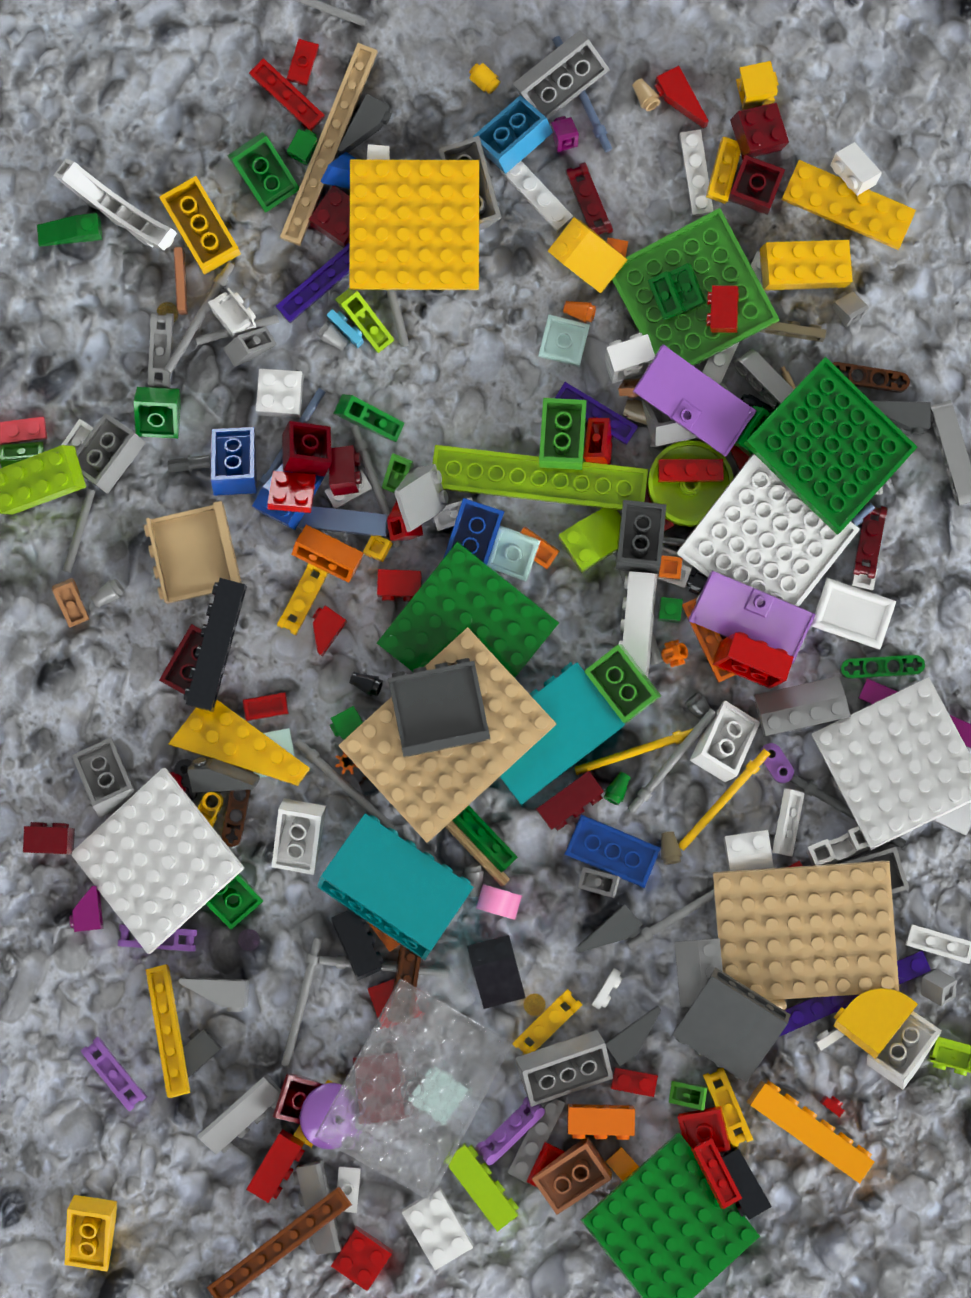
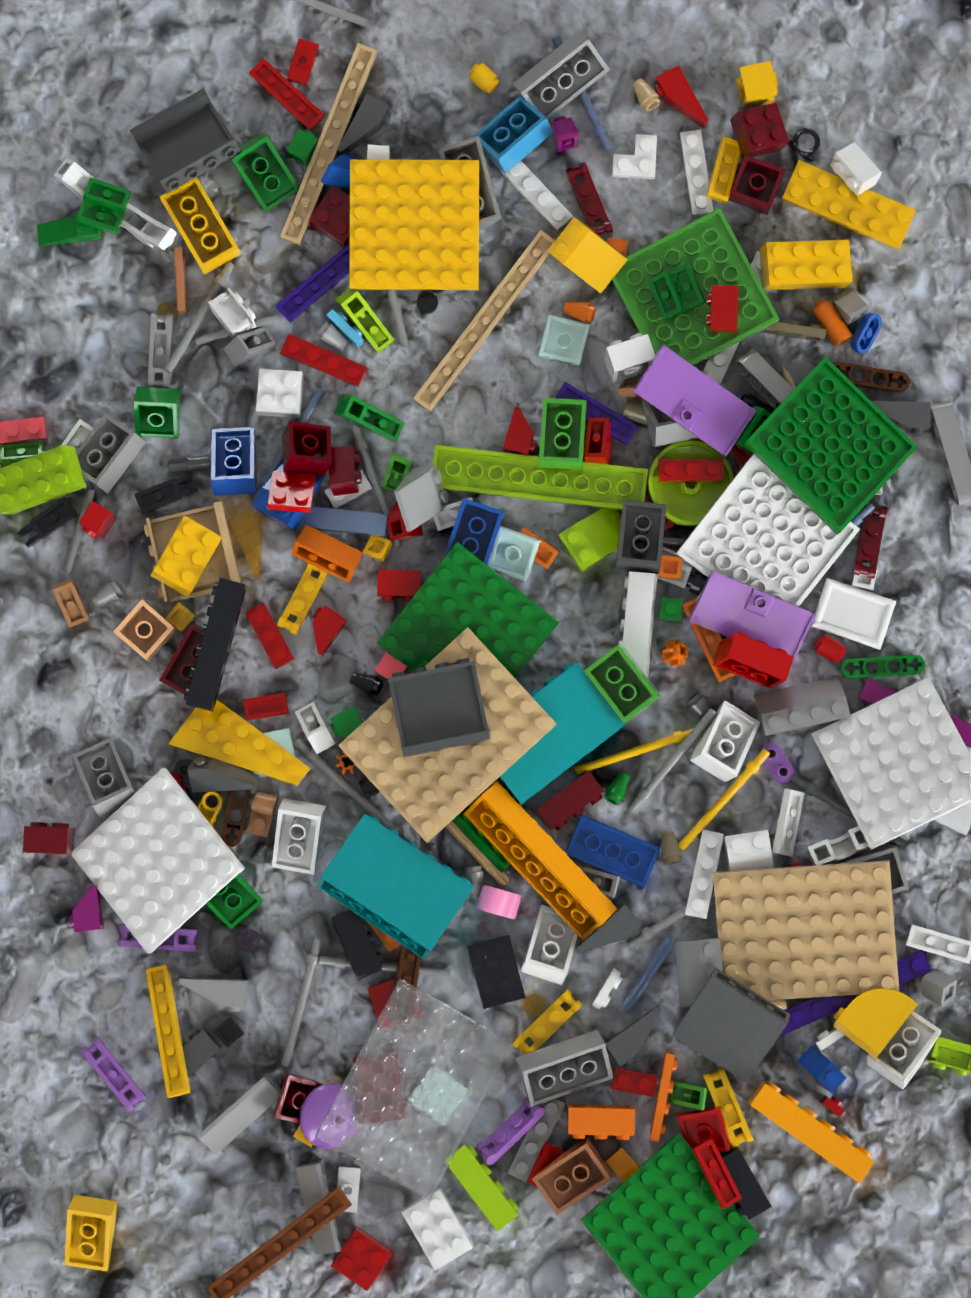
red brick [246,1129,305,1203] -> none
none -> black hinge [17,497,78,548]
none -> green slope [76,177,131,235]
none -> red brick [79,501,117,539]
none -> light nougat brick [113,600,177,662]
none -> dark grey panel [130,88,241,194]
none -> black hinge [134,474,198,515]
none -> yellow brick [150,516,222,597]
none -> yellow plate [165,602,196,633]
none -> black plate [214,1017,245,1048]
none -> clear yellow slope [228,509,264,580]
none -> red plate [245,602,295,670]
none -> medium nougat plate [246,790,279,838]
none -> red plate [280,334,367,388]
none -> white slope [295,702,336,754]
none -> coral brick [374,653,409,680]
none -> tan plate [413,230,555,413]
none -> black tile [417,292,438,314]
none -> light orange brick [464,782,617,941]
none -> red slope [503,407,537,455]
none -> white slope [520,904,578,985]
none -> white plate [612,134,657,179]
none -> sand blue axle [620,937,675,1013]
none -> orange plate [649,1052,678,1142]
none -> white plate [685,830,724,920]
none -> black piece [788,128,820,161]
none -> blue slope [797,1045,847,1093]
none -> orange brick [812,298,853,347]
none -> red brick [813,634,847,663]
none -> blue plate [851,312,882,354]

